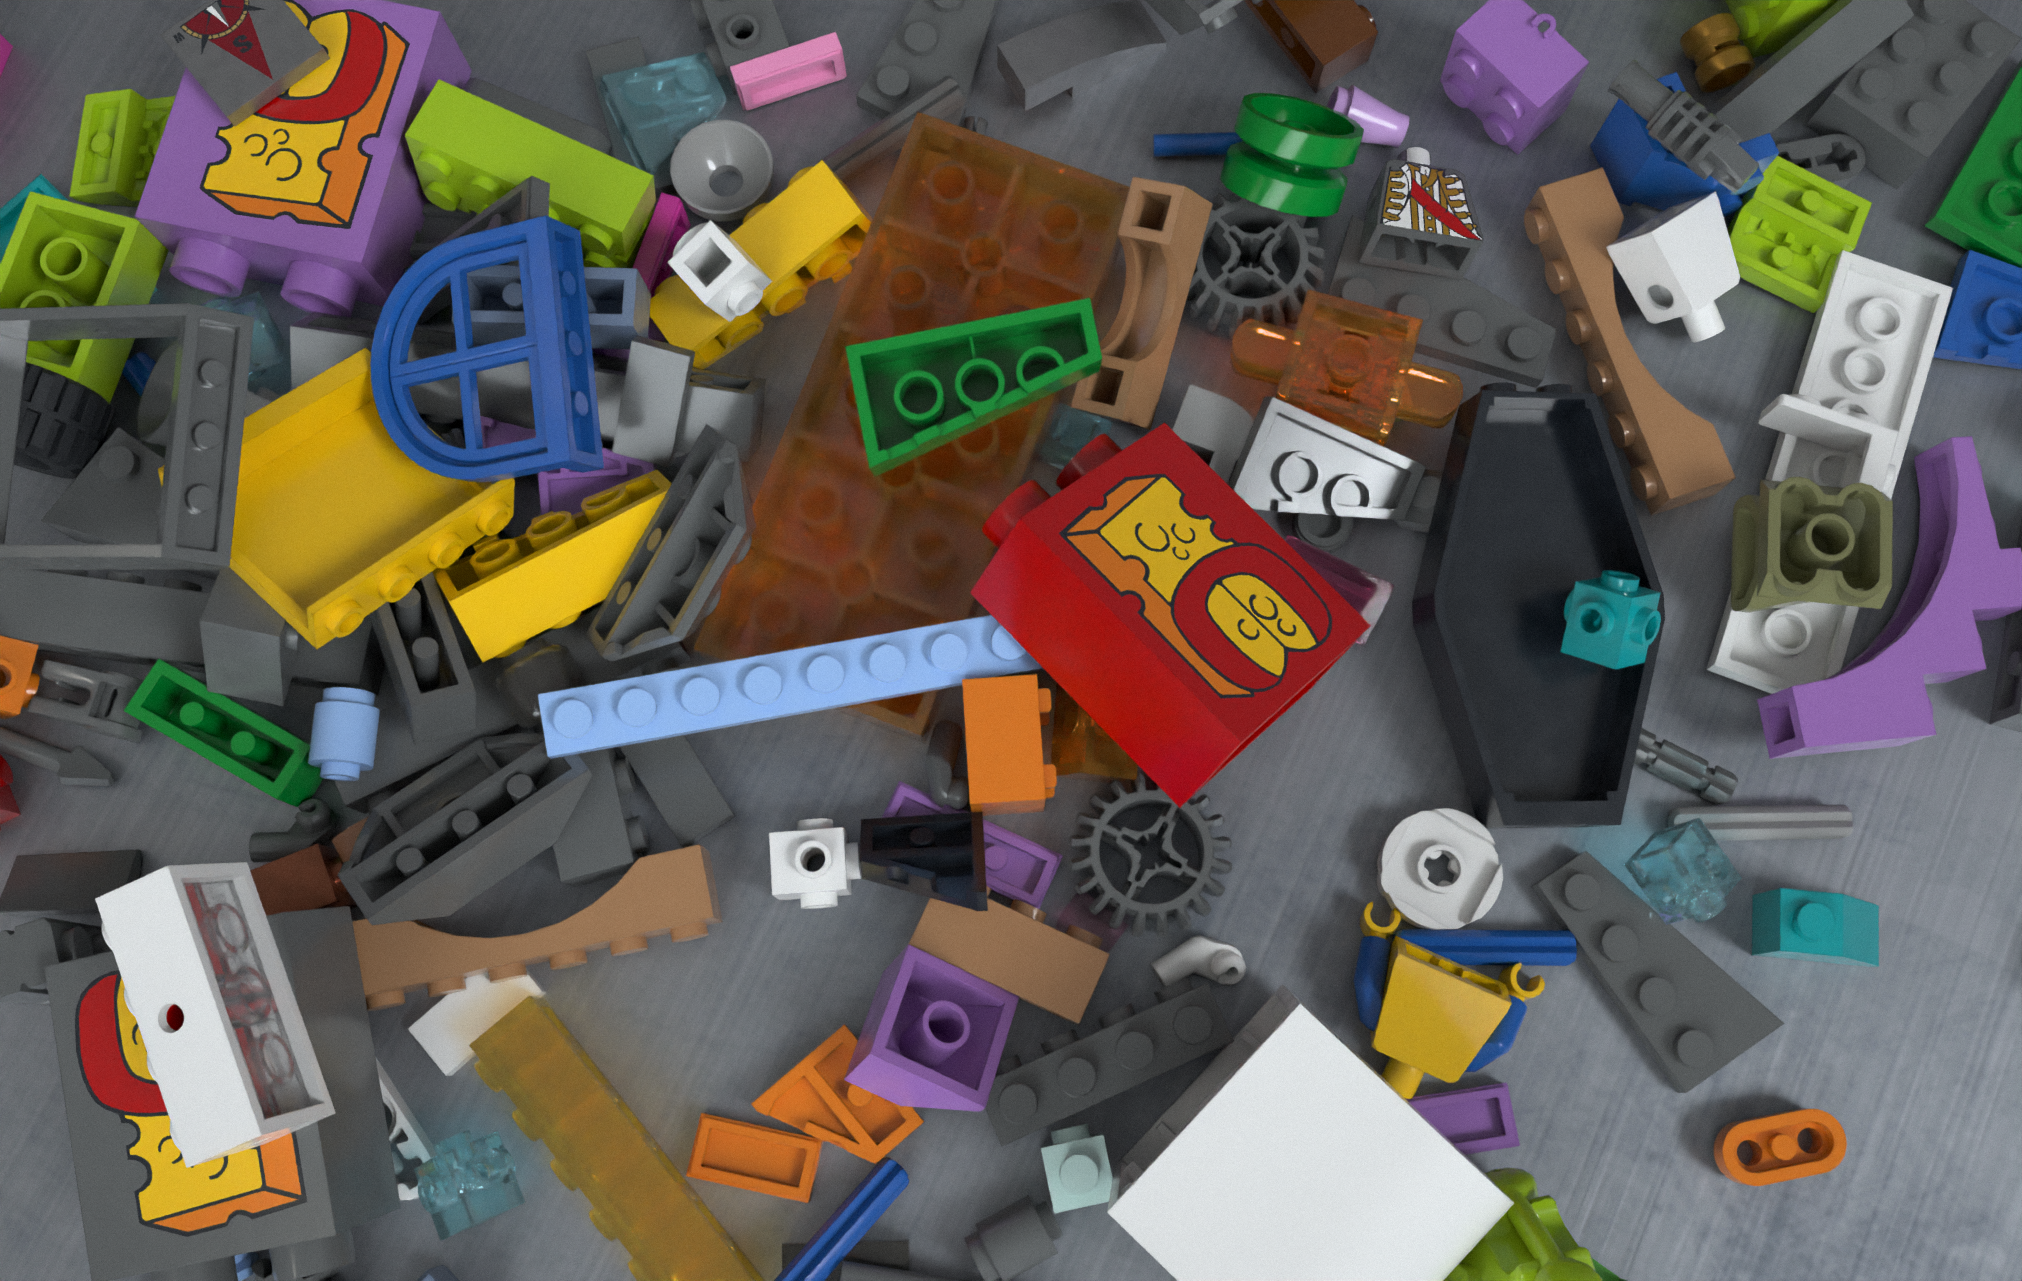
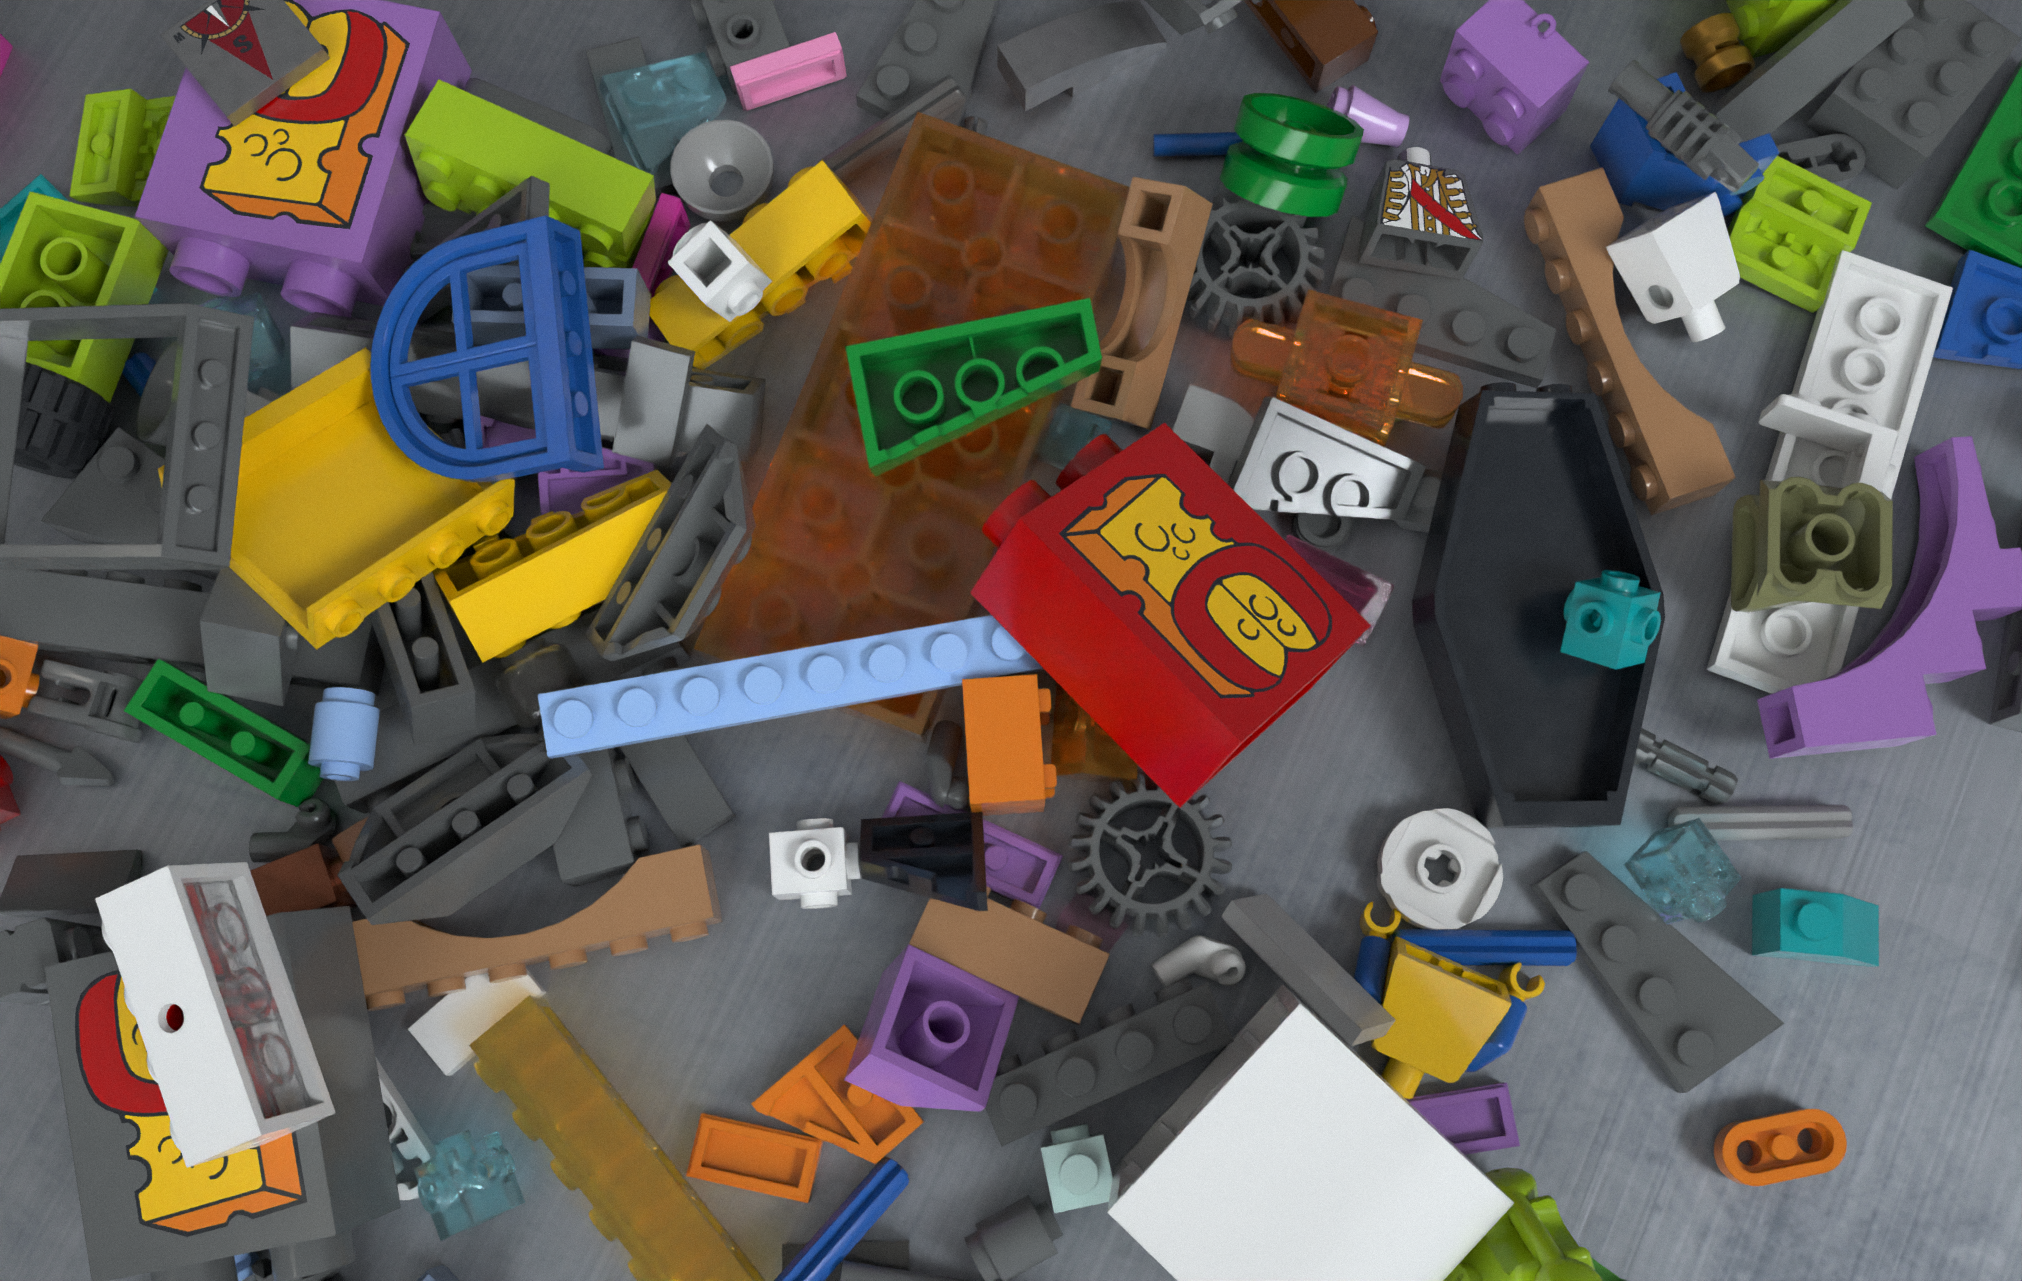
none -> light grey tile [1221,894,1396,1046]

